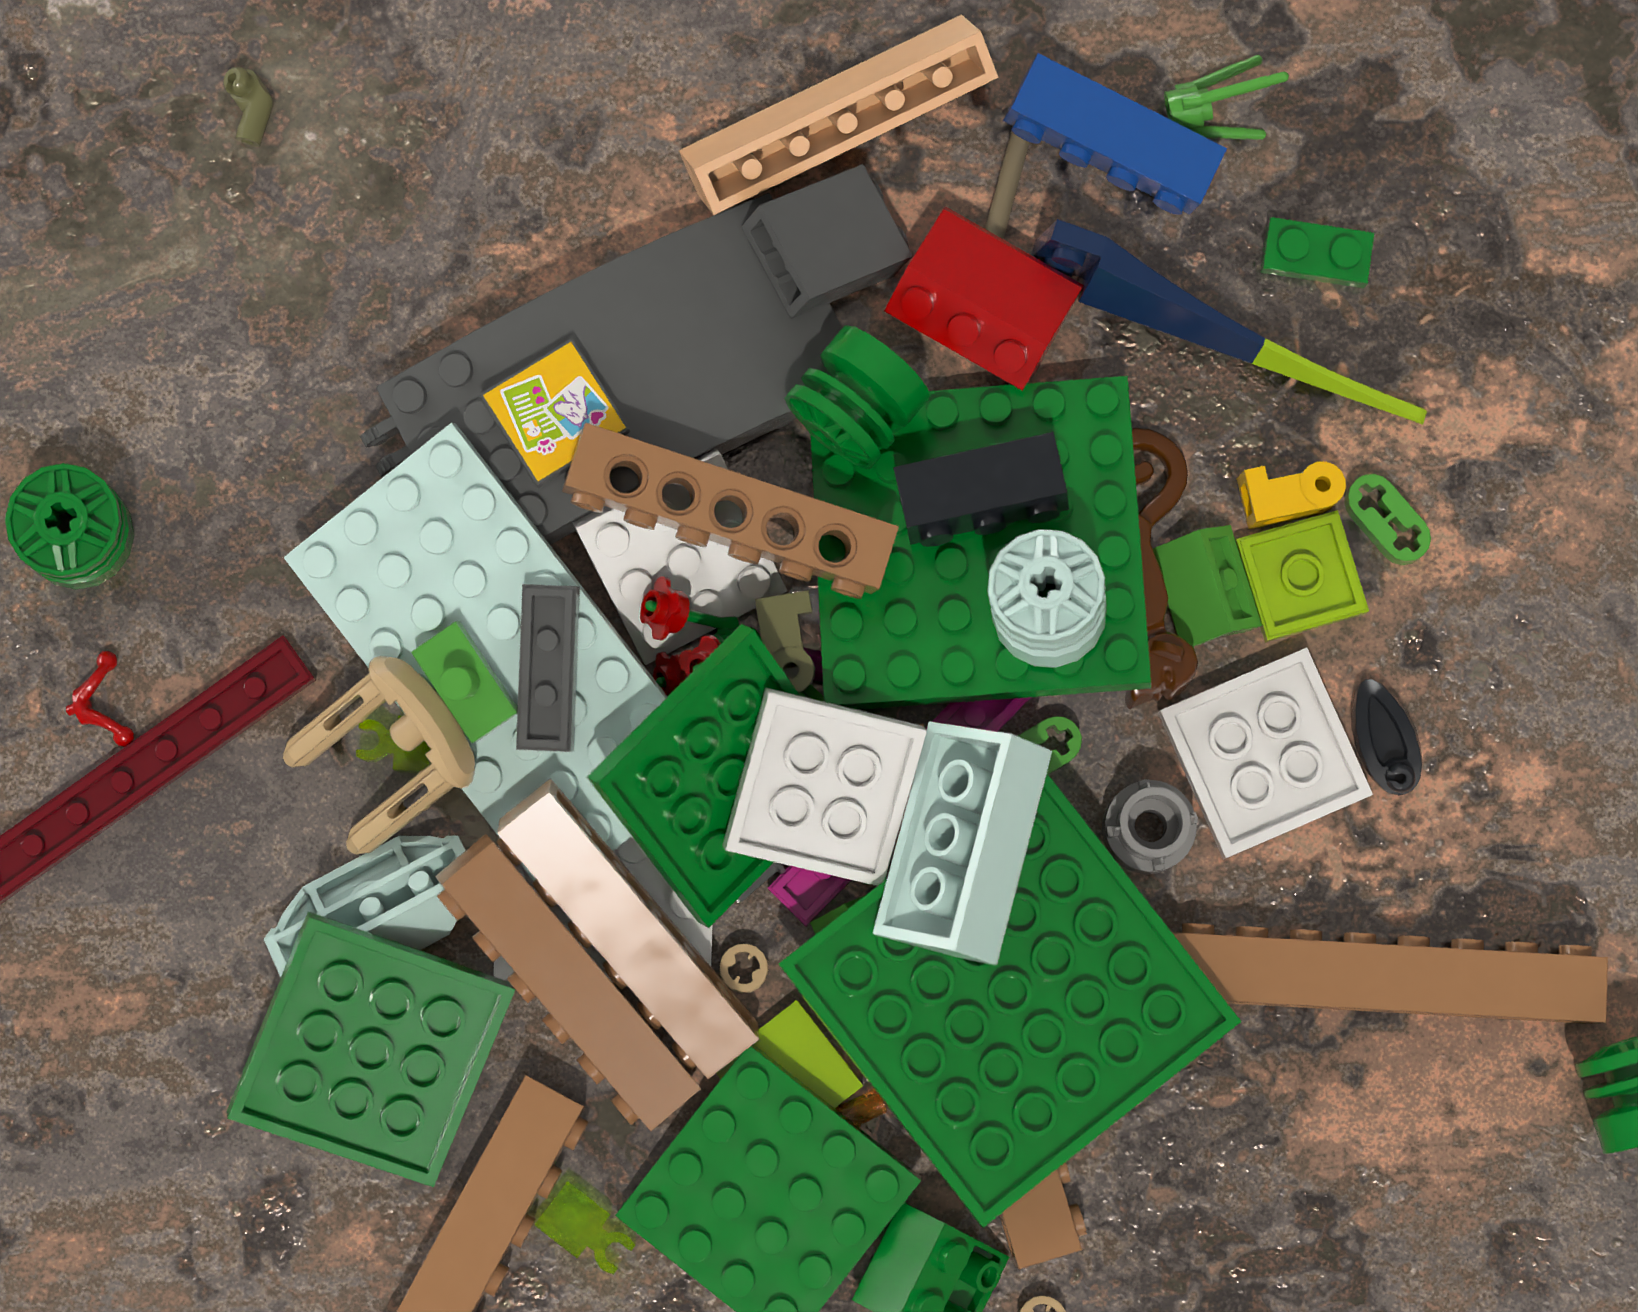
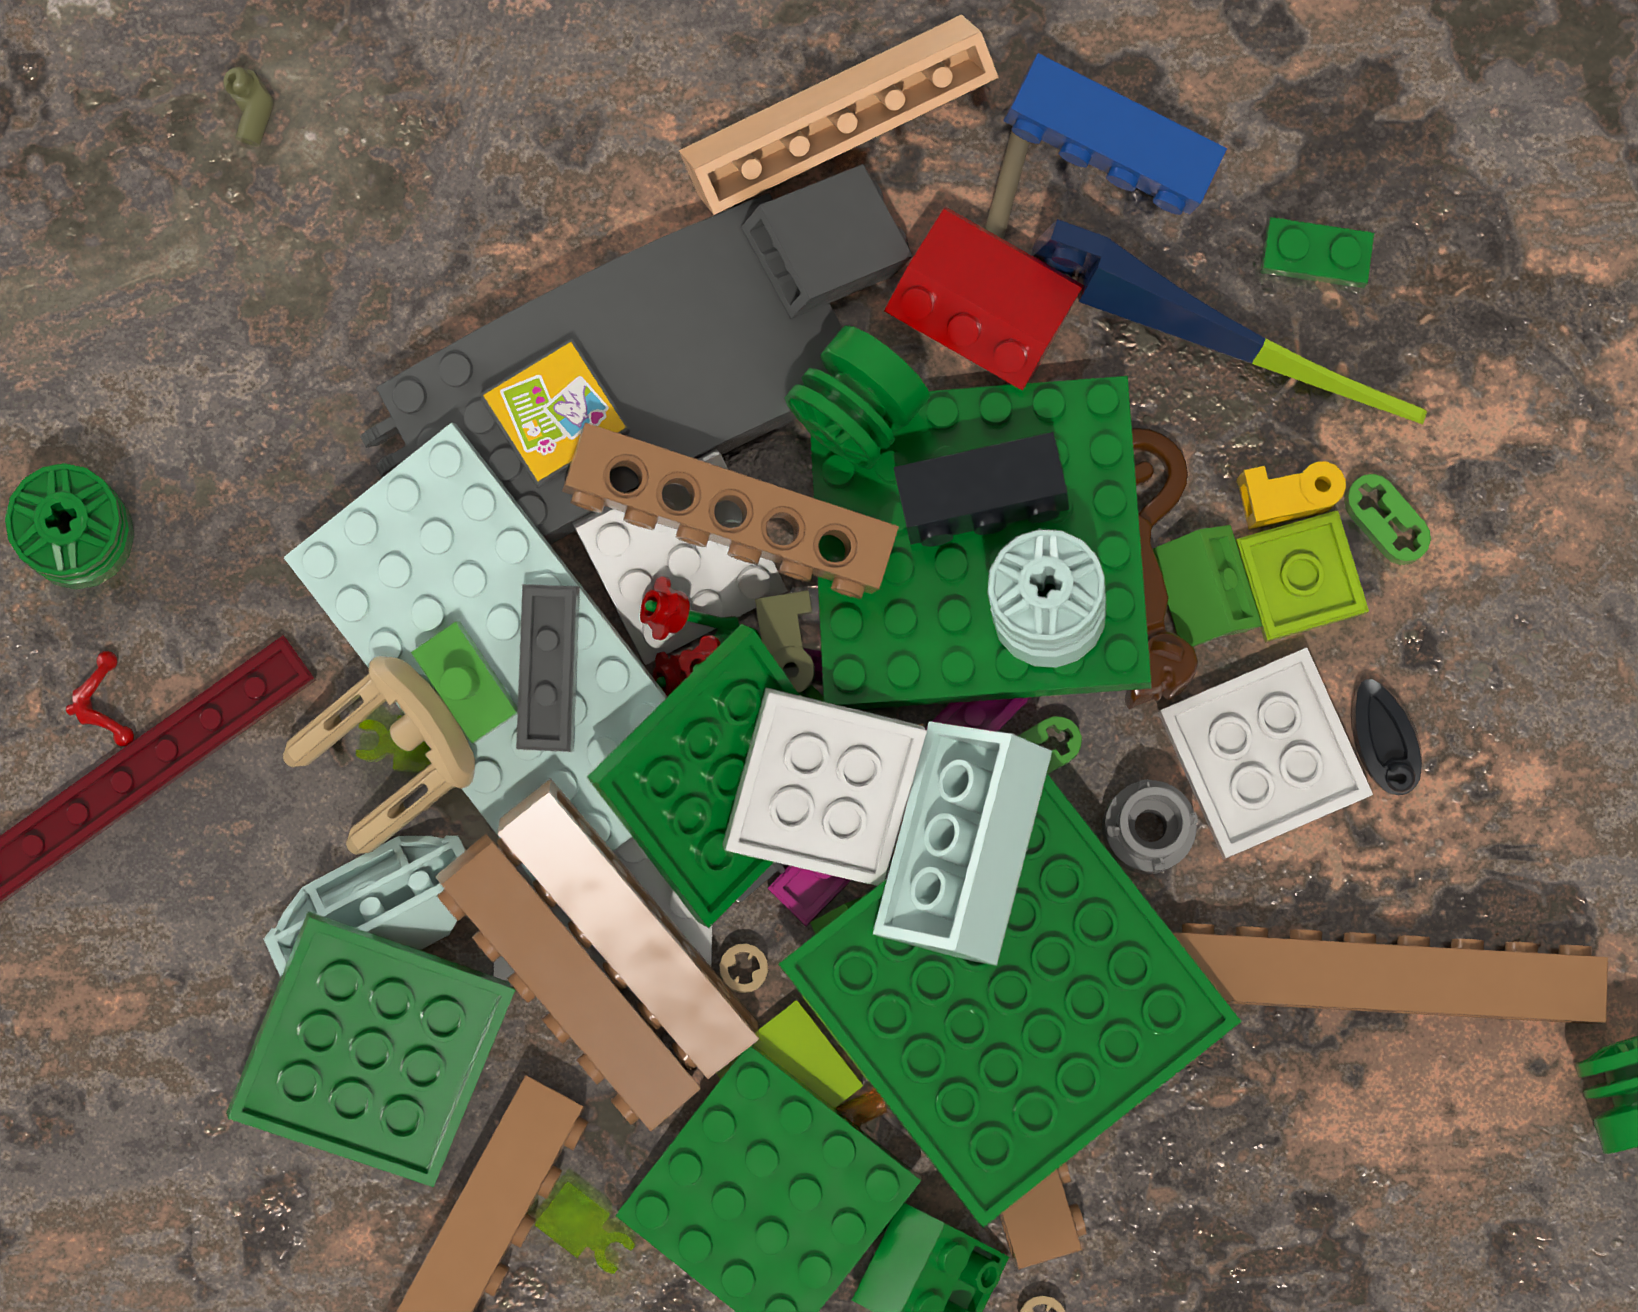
bright green plant [1164,55,1289,140] -> none

